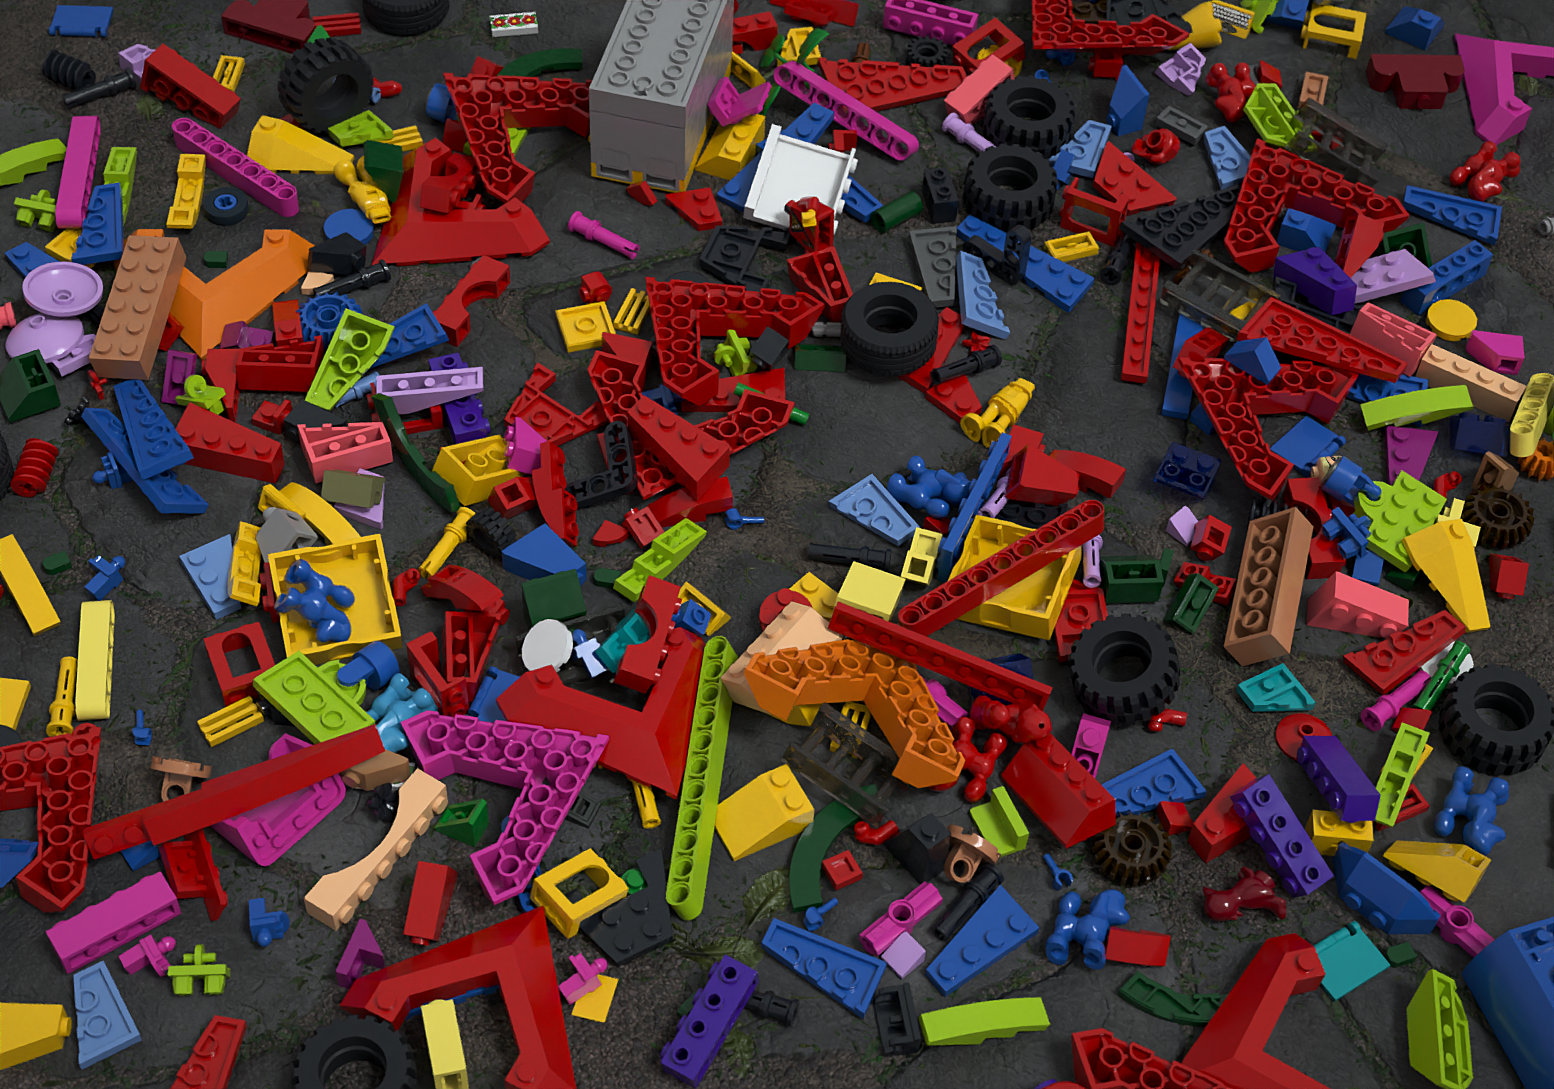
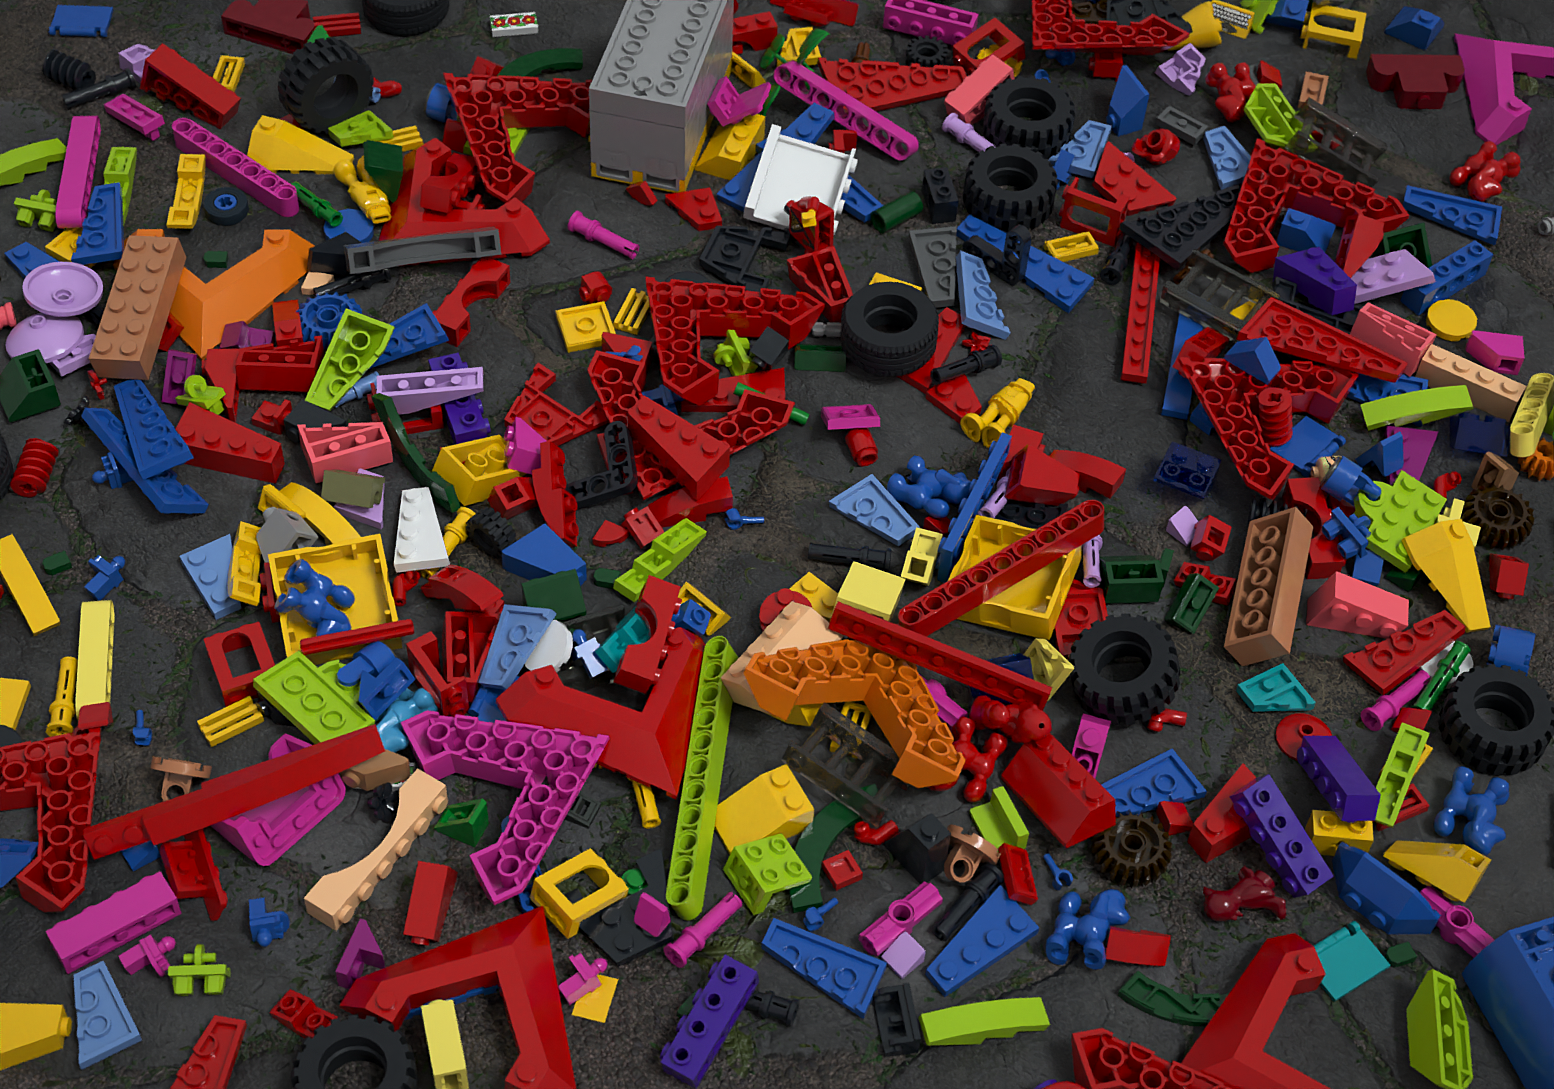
none -> red slope [78,702,113,730]
none -> dark pink hinge [104,94,165,141]
none -> red slope [270,989,341,1039]
none -> green pin [291,182,343,227]
none -> red axle [300,619,414,655]
none -> dark grey arch [344,226,501,274]
none -> blue slope [359,657,416,720]
none -> white wing [394,487,450,573]
none -> medium blue wing [478,604,557,690]
none -> blue hand [606,345,643,361]
none -> dark pink slope [634,892,671,937]
none -> dark pink pin [664,892,742,968]
none -> lime bracket [723,834,812,915]
none -> dark pink tile [821,404,880,430]
none -> red brick [845,428,878,466]
none -> red plate [998,843,1038,905]
none -> light yellow wing [1023,638,1074,701]
none -> red piece [1258,388,1293,447]
none -> blue slope [1355,432,1404,477]
none -> blue brick [1487,624,1535,676]

